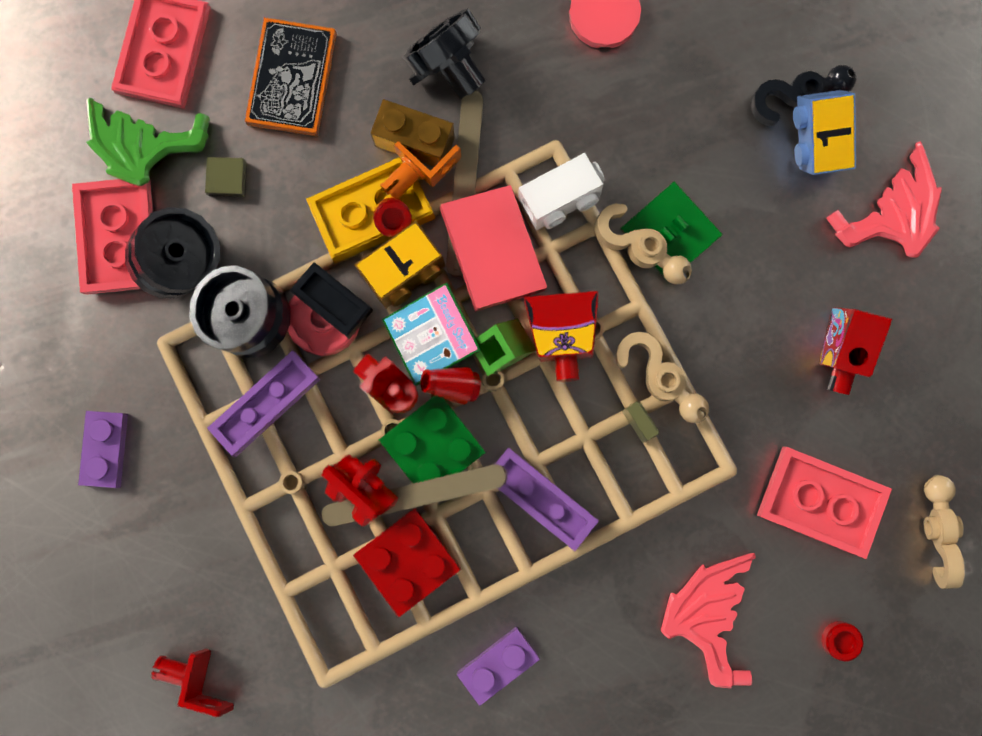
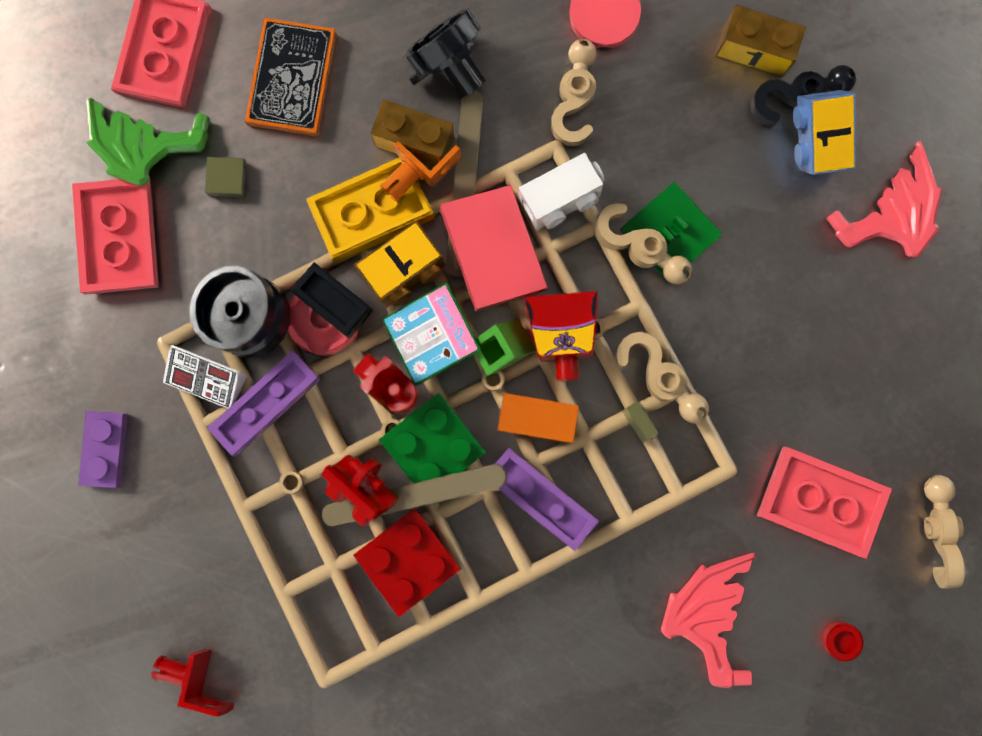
black wheel [125,207,220,298] -> none
red tile [373,198,412,237] -> none
red cone [420,367,481,405] -> none
medium lavender plate [457,626,540,706] -> none
red torso [820,307,892,395] -> none
none -> slope [163,345,247,408]
none -> orange tile [497,393,579,444]
none -> tan piece [551,39,597,146]
none -> pearl gold brick [715,5,806,77]

